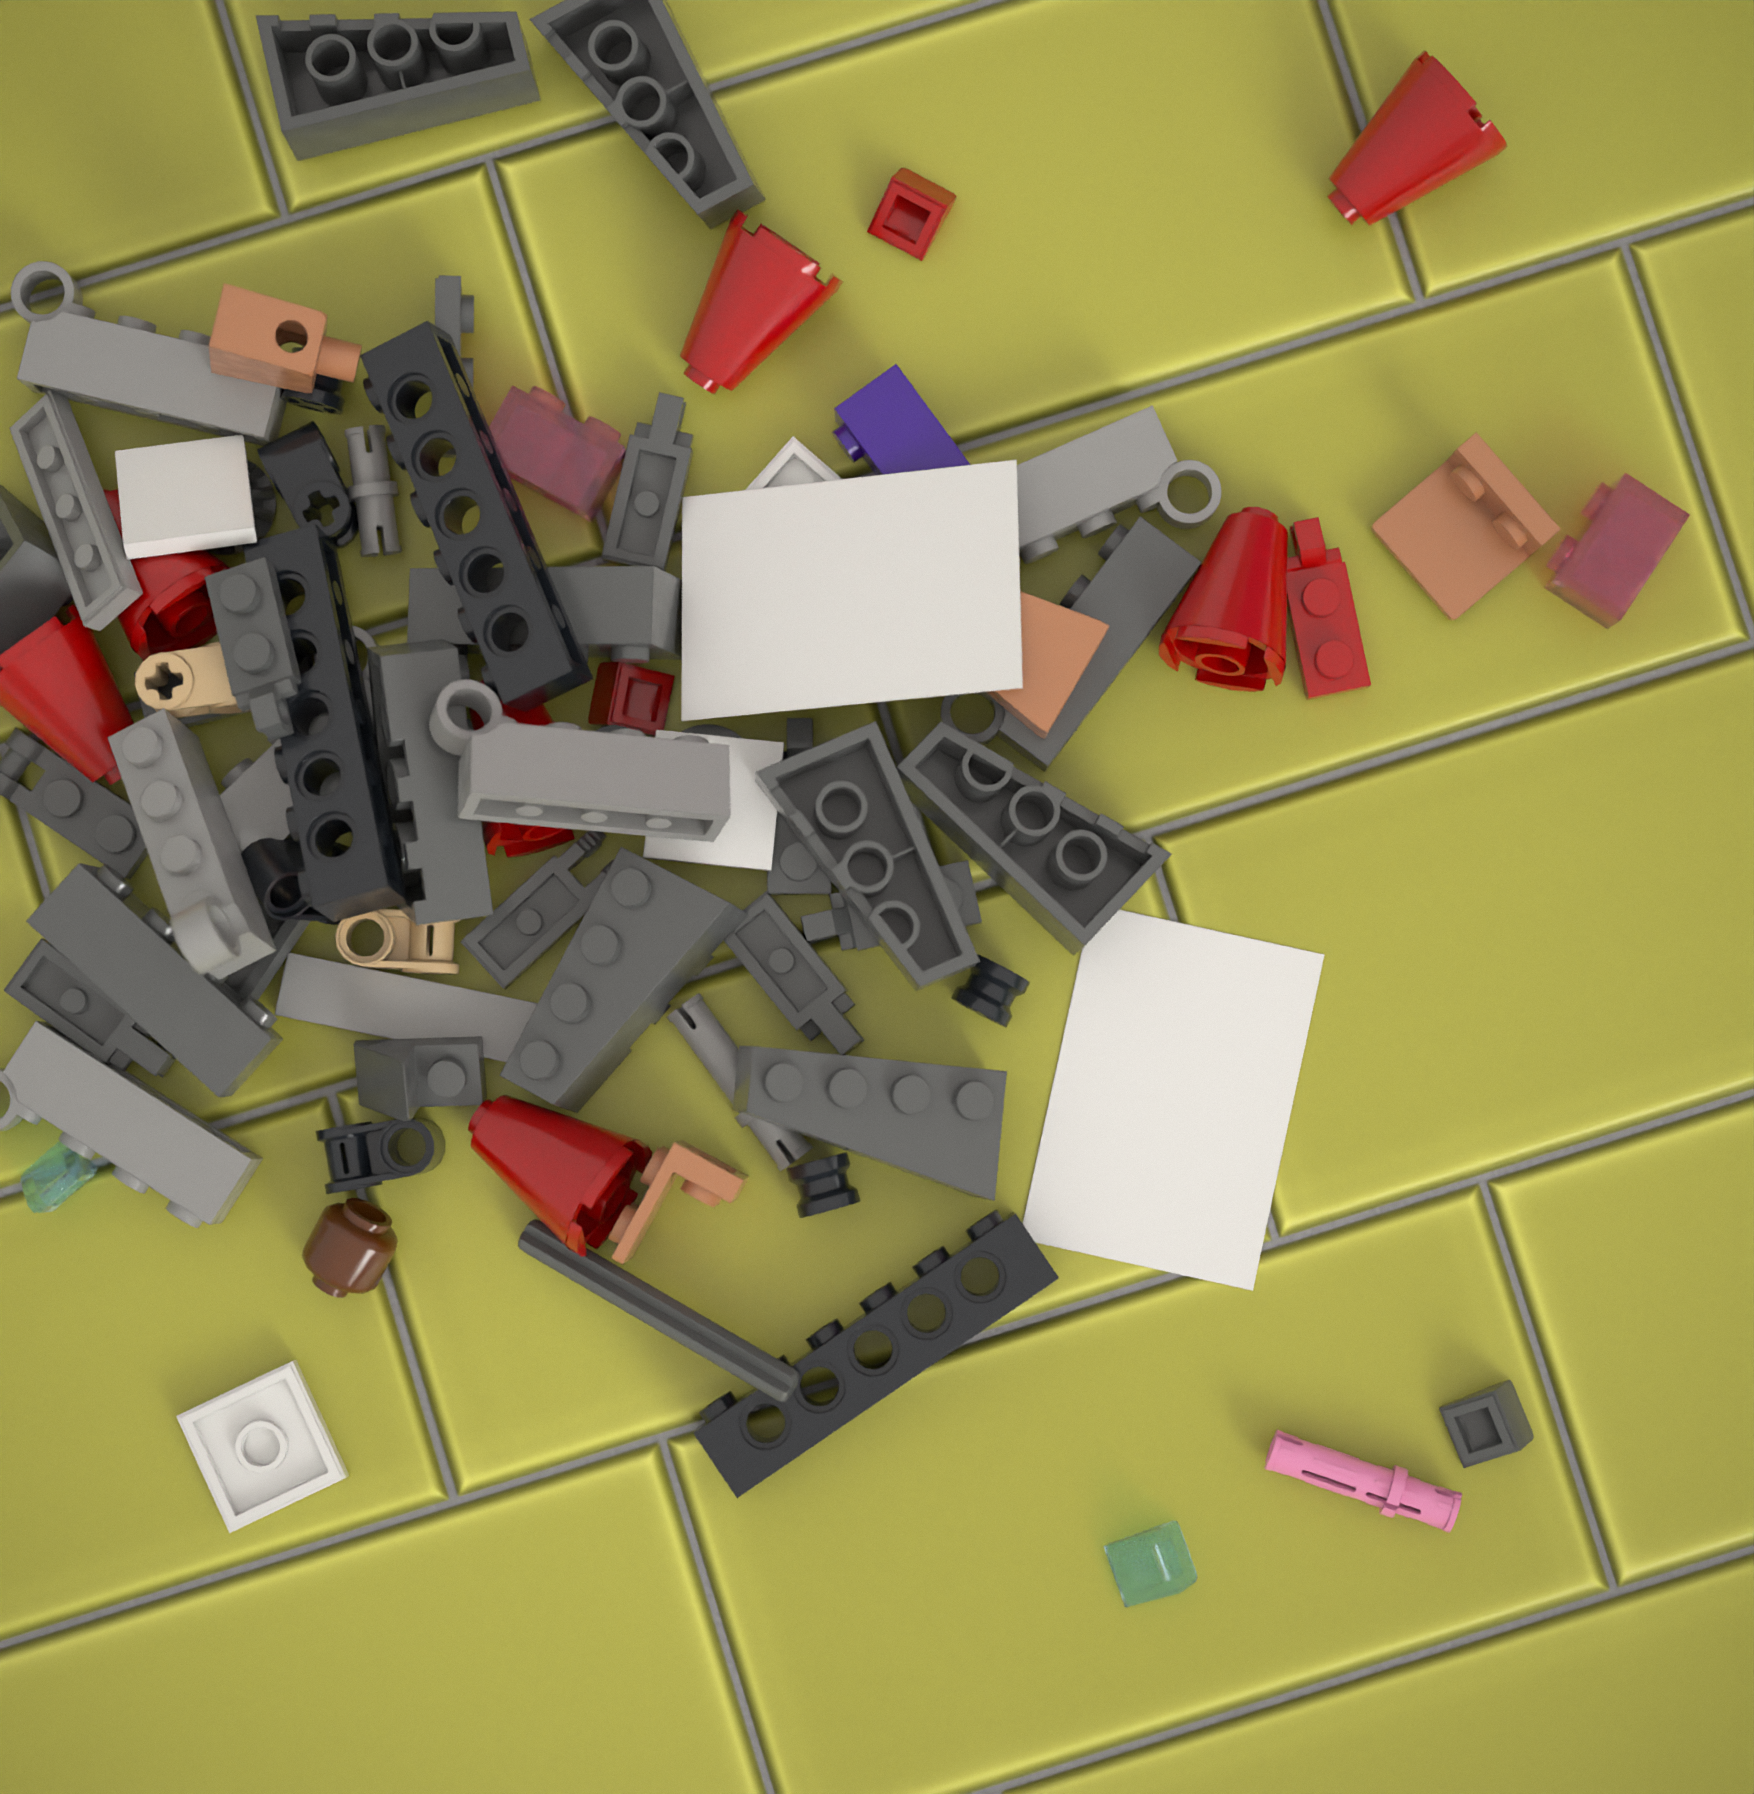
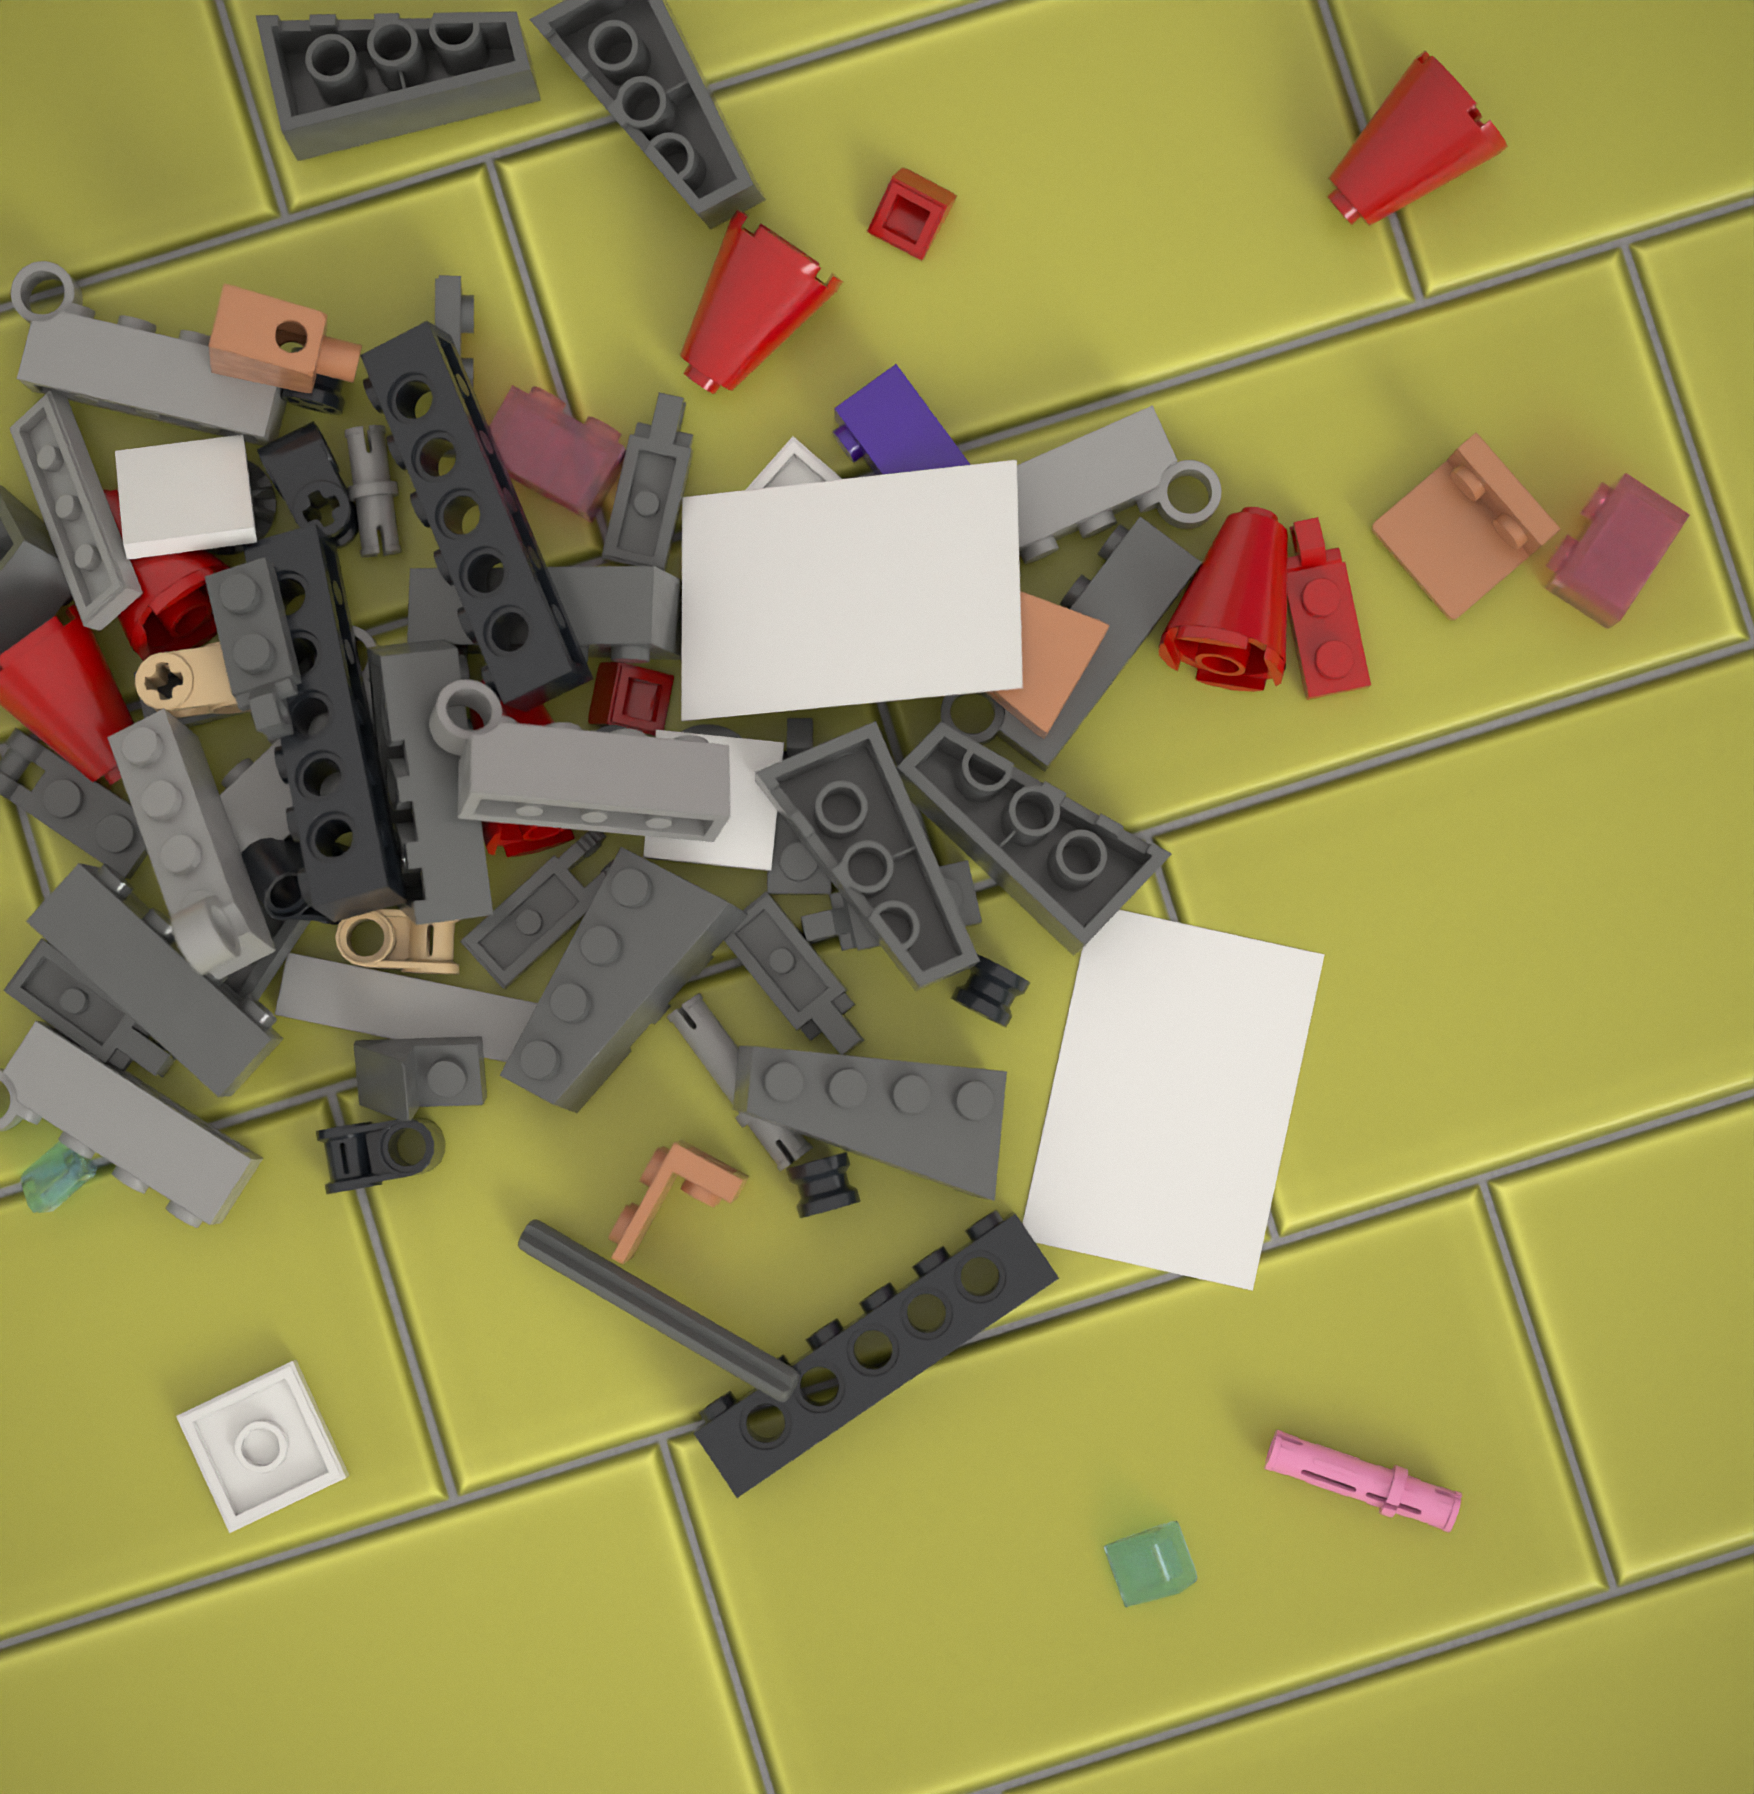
reddish brown head [302,1198,398,1298] -> none
red cone [468,1095,652,1257] -> none
dark grey slope [1439,1380,1534,1468] -> none

